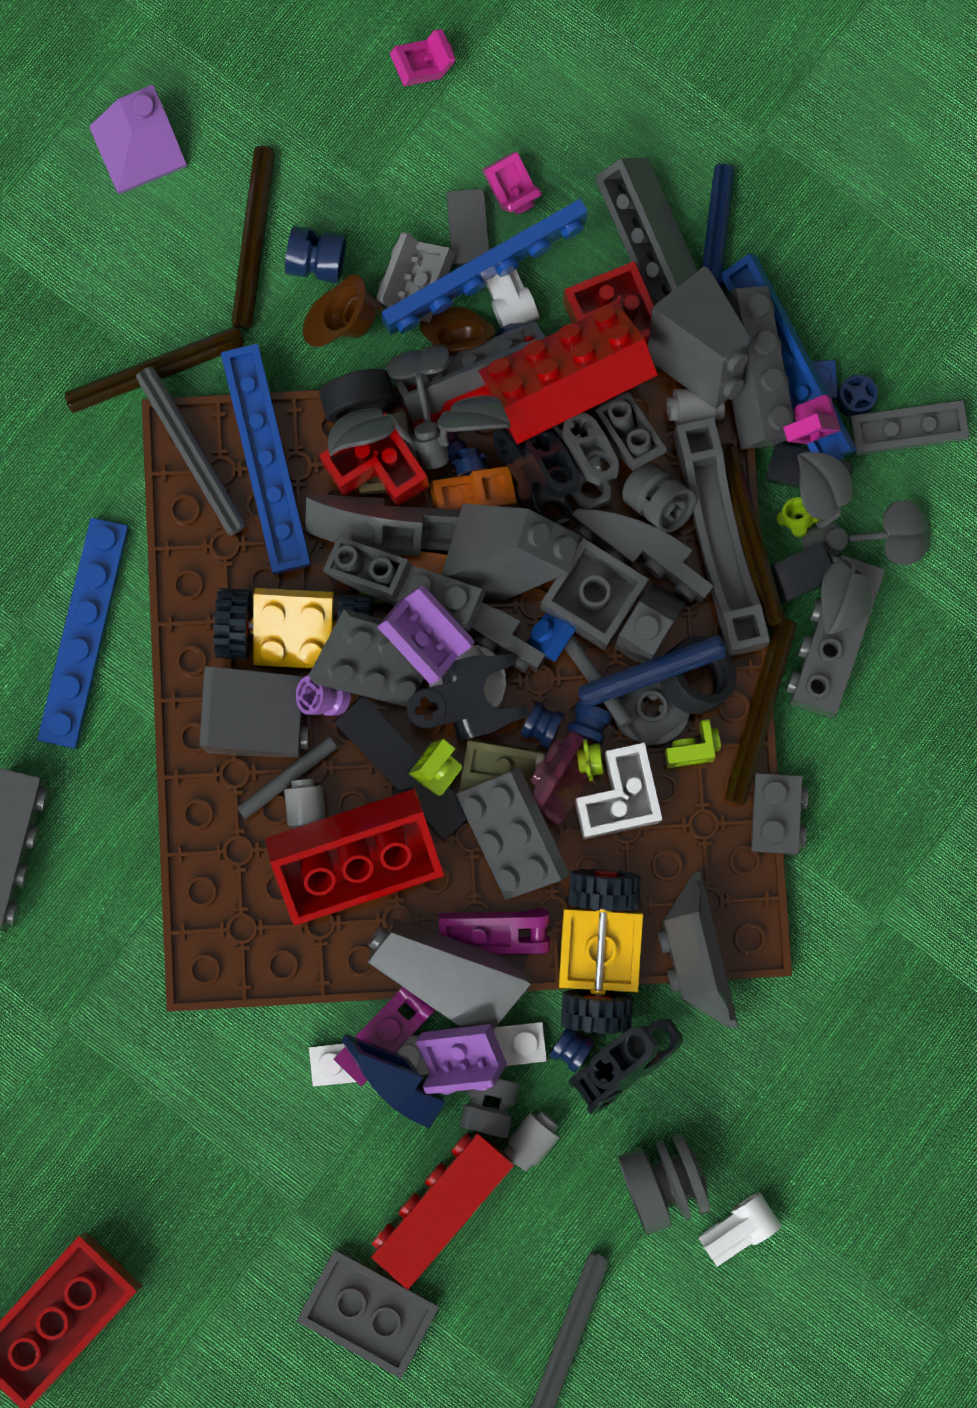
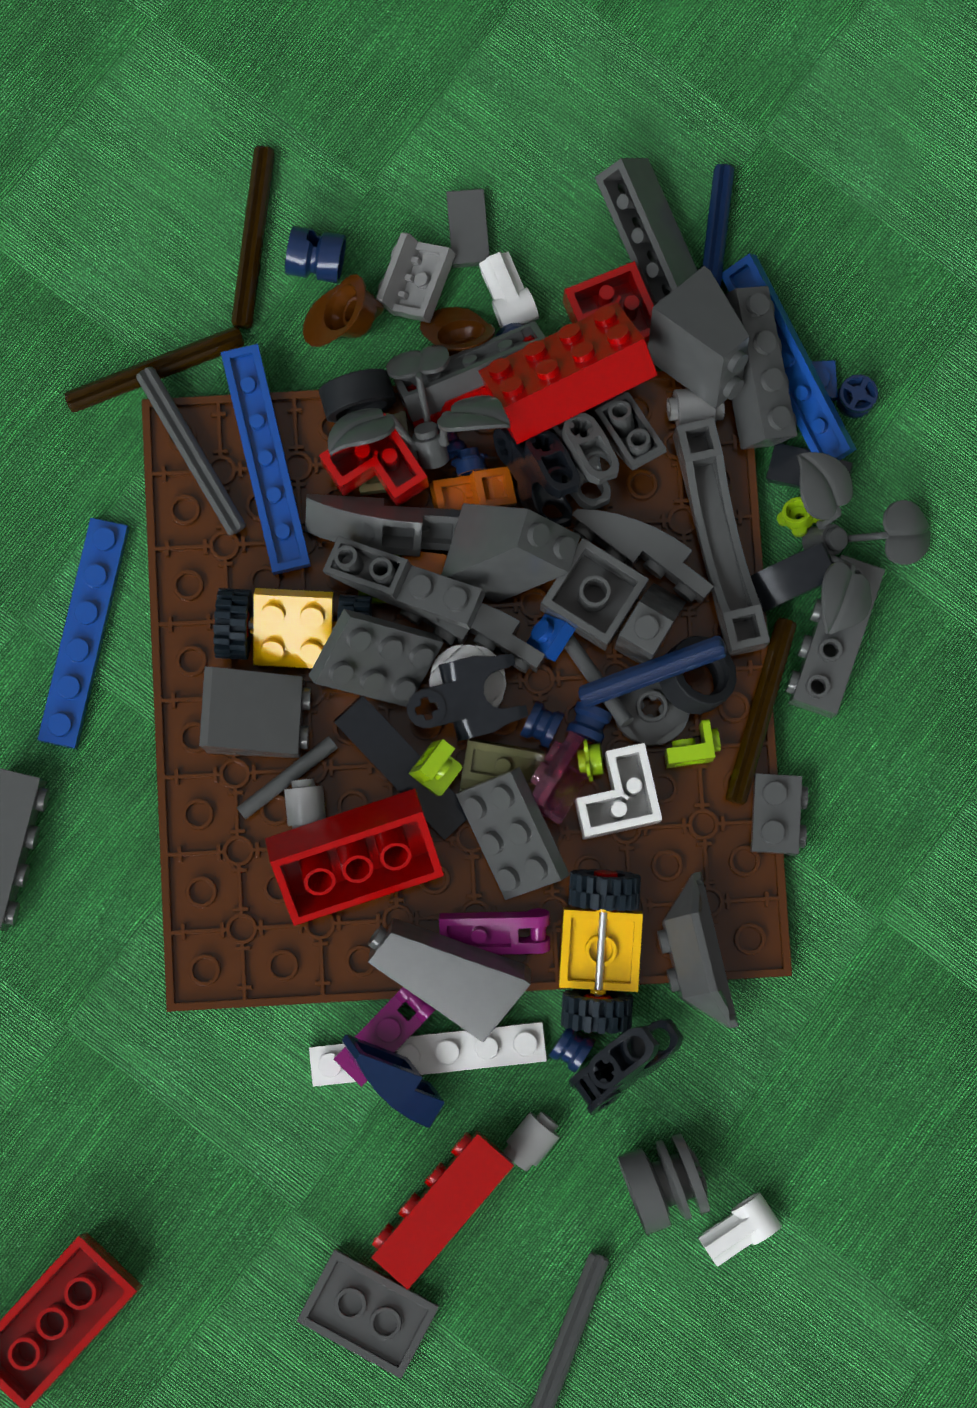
medium lavender slope [89,85,187,195] -> none
medium lavender wheel [296,676,351,716] -> none
medium lavender bracket [377,585,475,685] -> none
blue plate [381,199,588,335] -> none
dark pink bracket [389,29,455,87] -> none
medium lavender bracket [416,1024,507,1094] -> none
dark grey wheel [459,1078,521,1138] -> none
dark pink bracket [482,151,542,214] -> none
dark grey wheel [622,462,696,533] -> none
dark brown axle [722,446,785,627] -> none
dark pink bracket [783,395,841,444] -> none
dark grey plate [849,400,970,456] -> none

